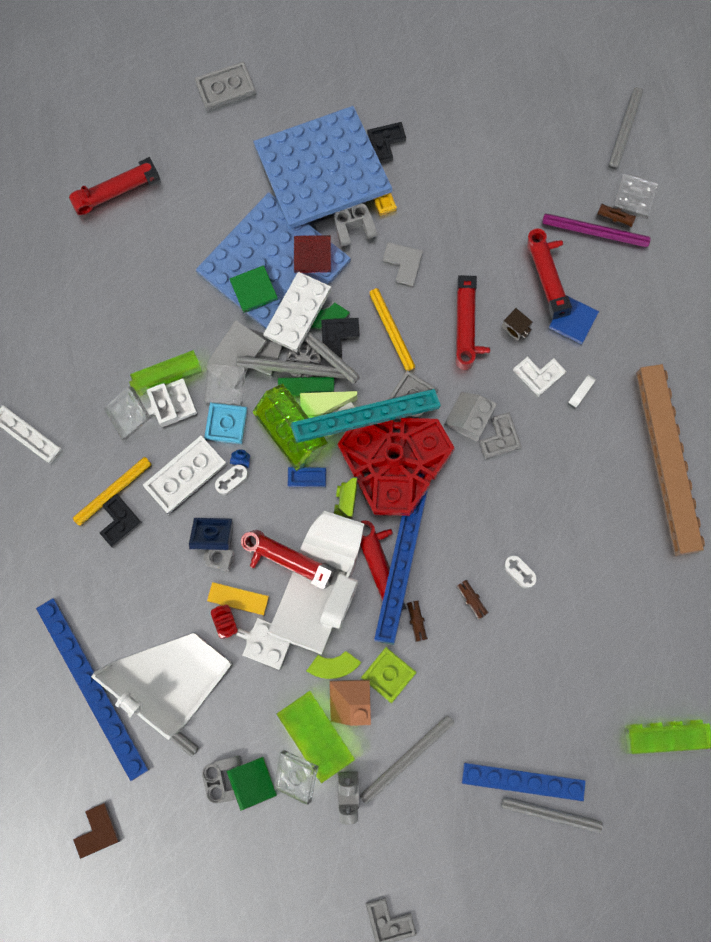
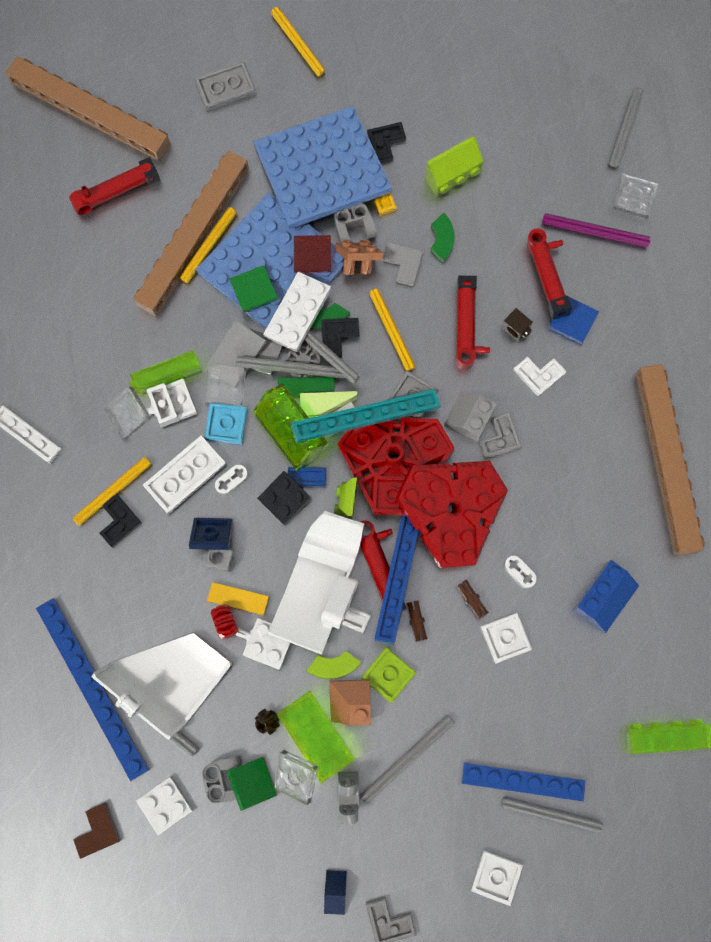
blue plate [230,449,250,468] -> none
red piece [241,530,337,589] -> none
white beam [568,374,597,408] -> none
reddish brown pin [597,203,636,227] -> none
none -> medium nougat brick [5,56,170,161]
none -> medium nougat brick [134,150,249,316]
none -> white plate [136,777,193,835]
none -> yellow axle [180,207,237,283]
none -> dark brown gear [255,709,280,735]
none -> black plate [257,471,312,525]
none -> yellow axle [271,6,325,77]
none -> dark blue slope [324,870,347,915]
none -> nougat plate [335,240,383,275]
none -> white tile [342,606,371,633]
none -> red plate [396,461,508,568]
none -> lime slope [425,135,484,196]
none -> green tile [431,213,455,263]
none -> white tile [471,850,523,906]
none -> white tile [480,613,532,664]
none -> blue slope [573,560,639,633]

